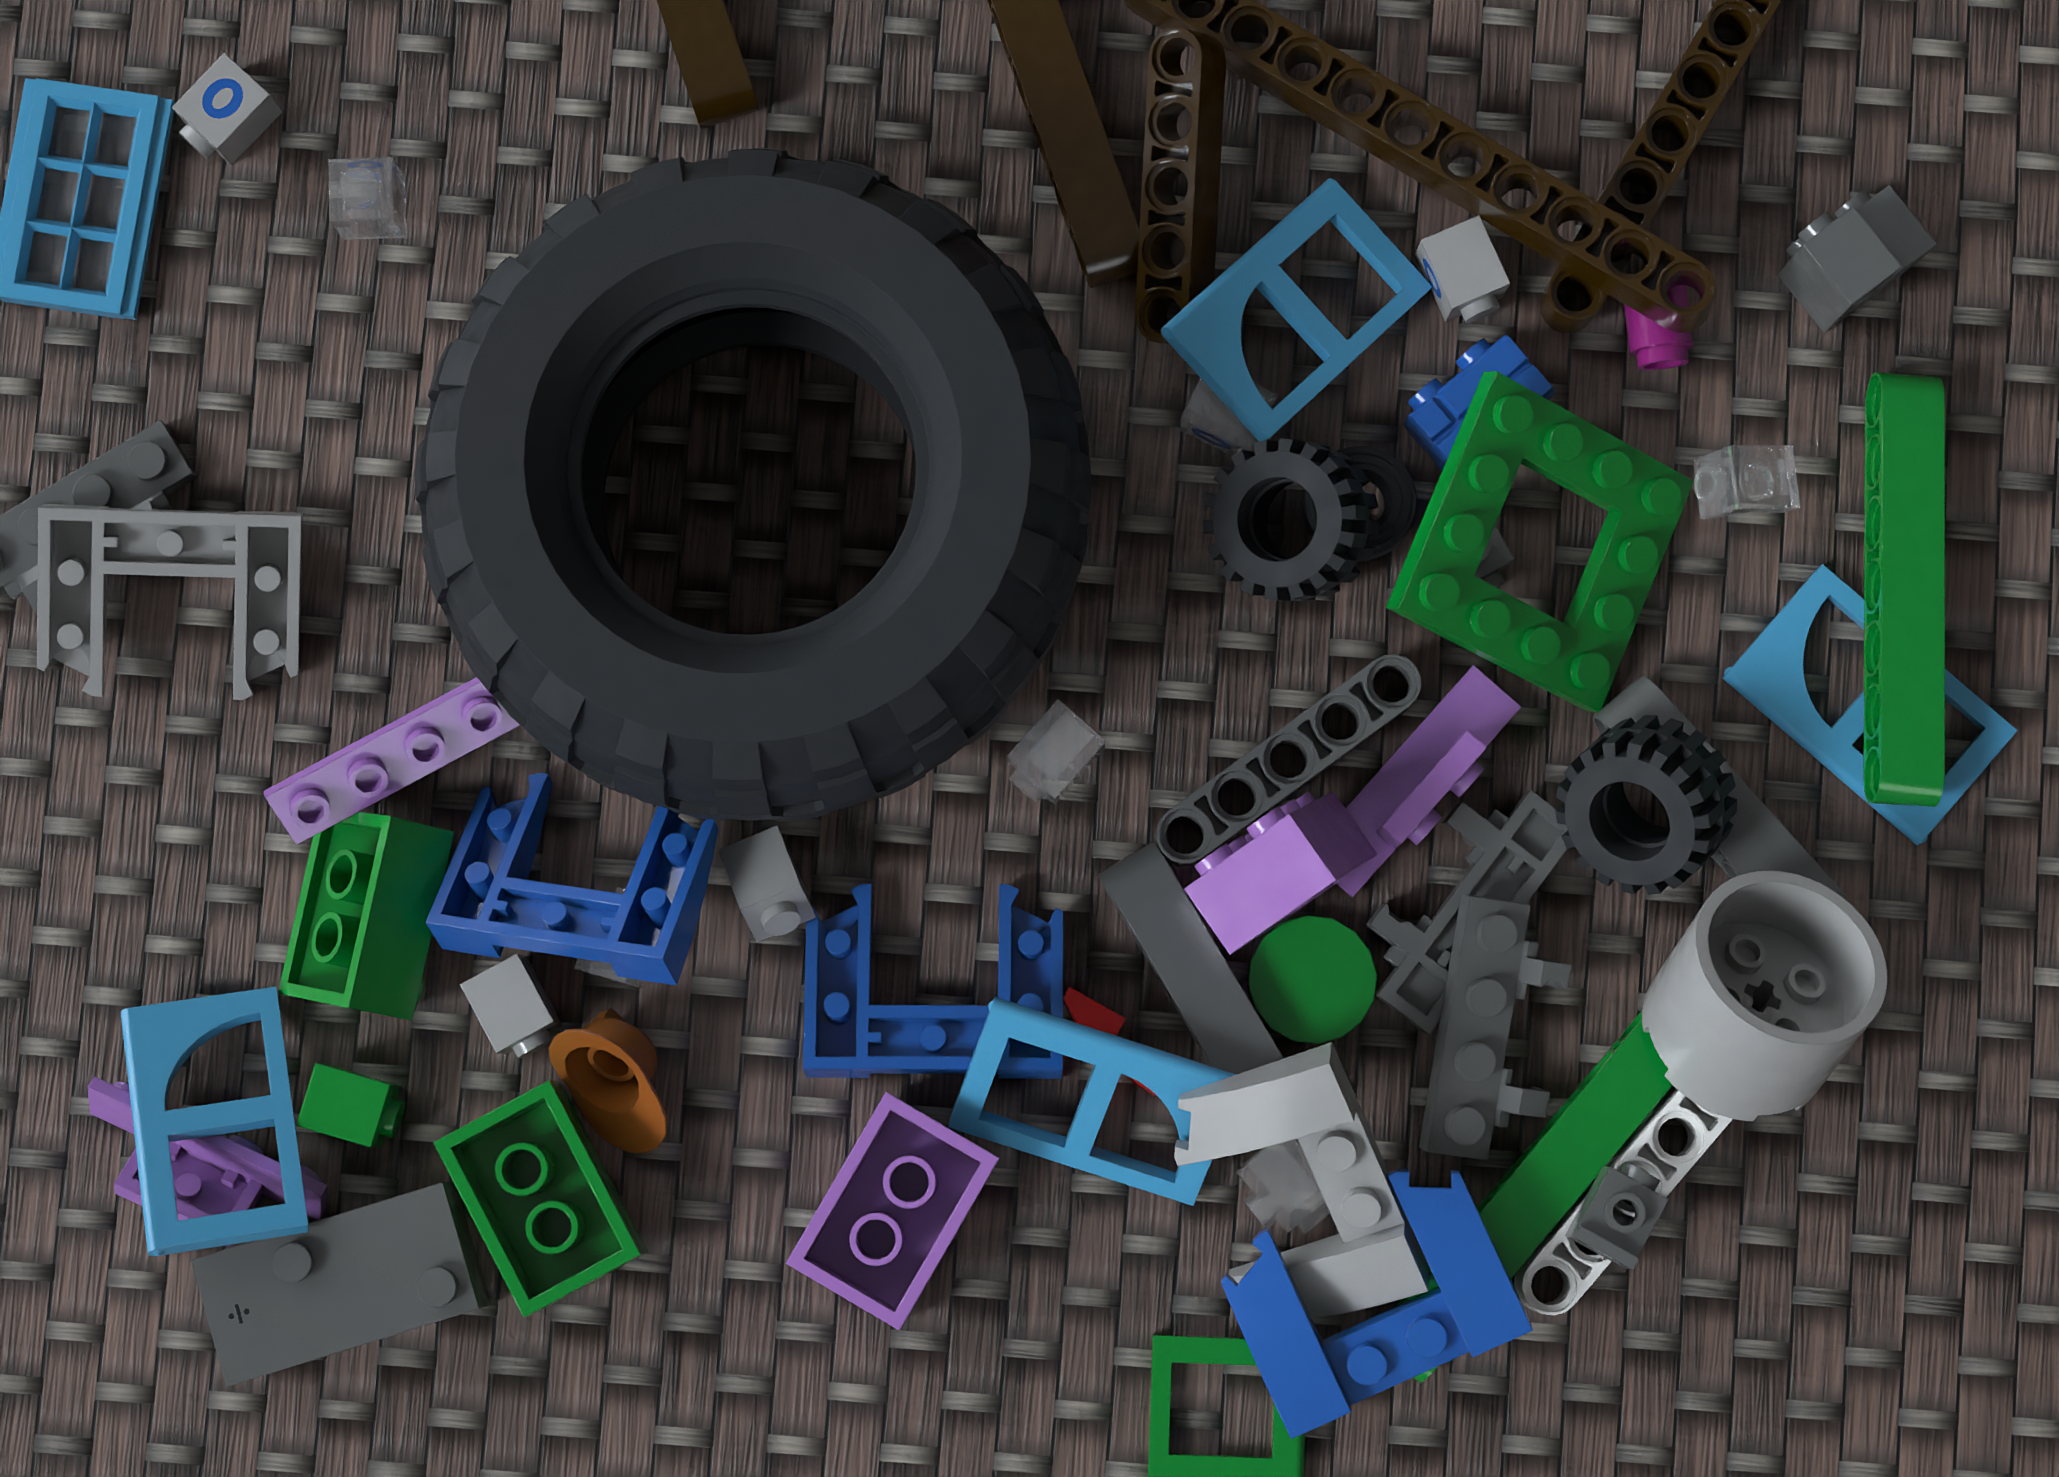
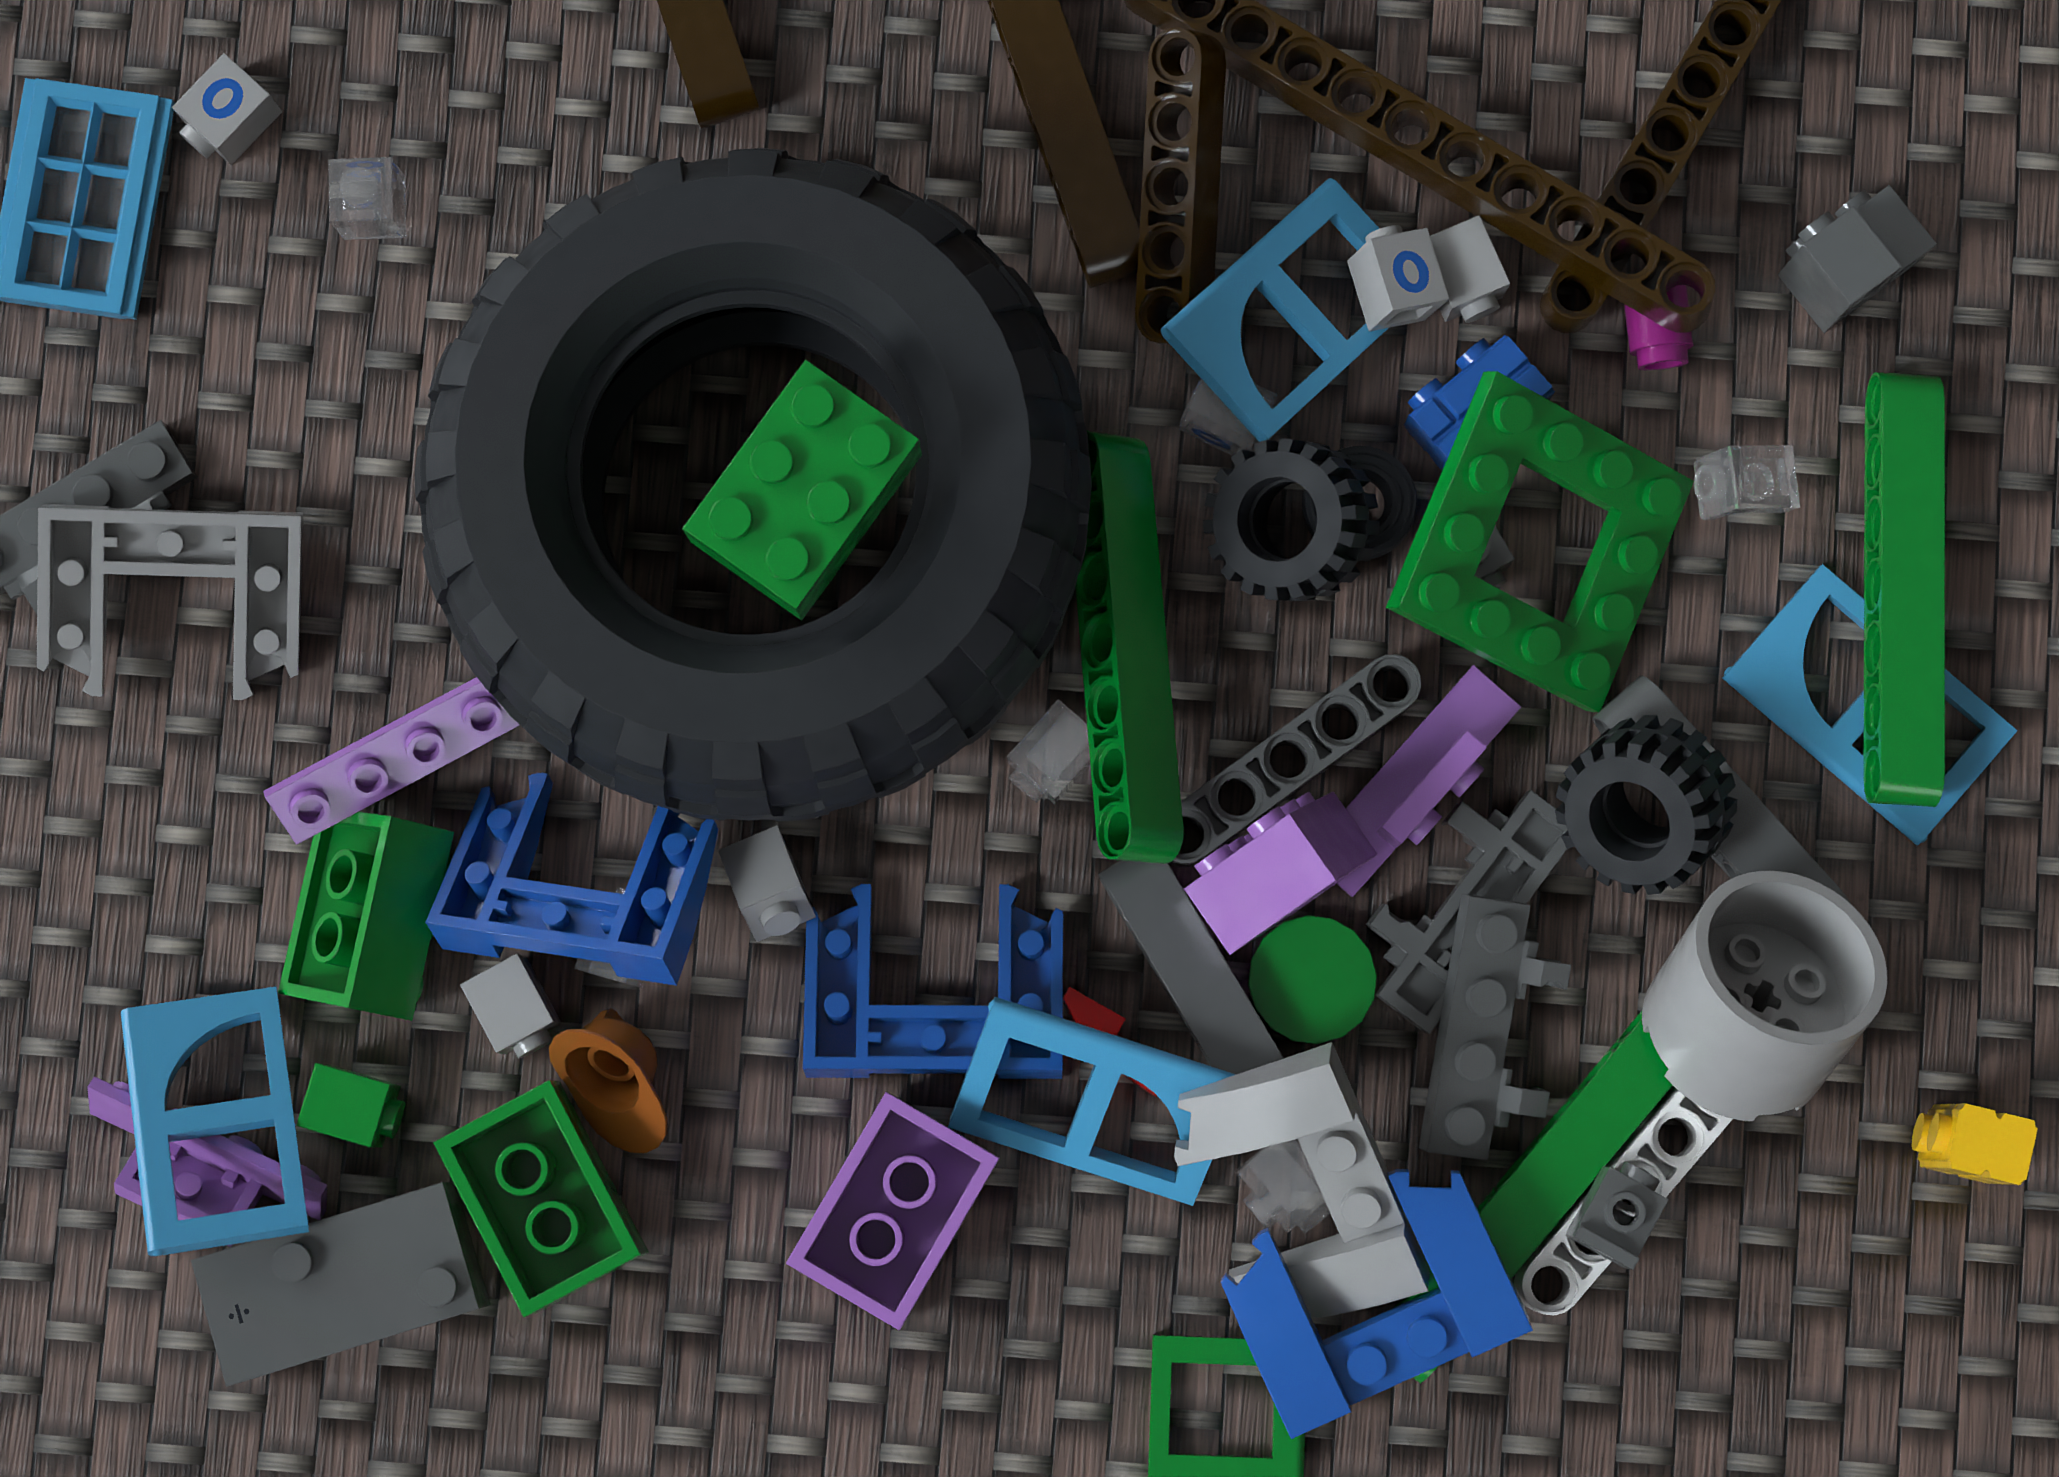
none -> green brick [682,360,922,621]
none -> green beam [1076,430,1184,864]
none -> light grey brick [1347,225,1449,331]
none -> yellow brick [1912,1103,2038,1185]

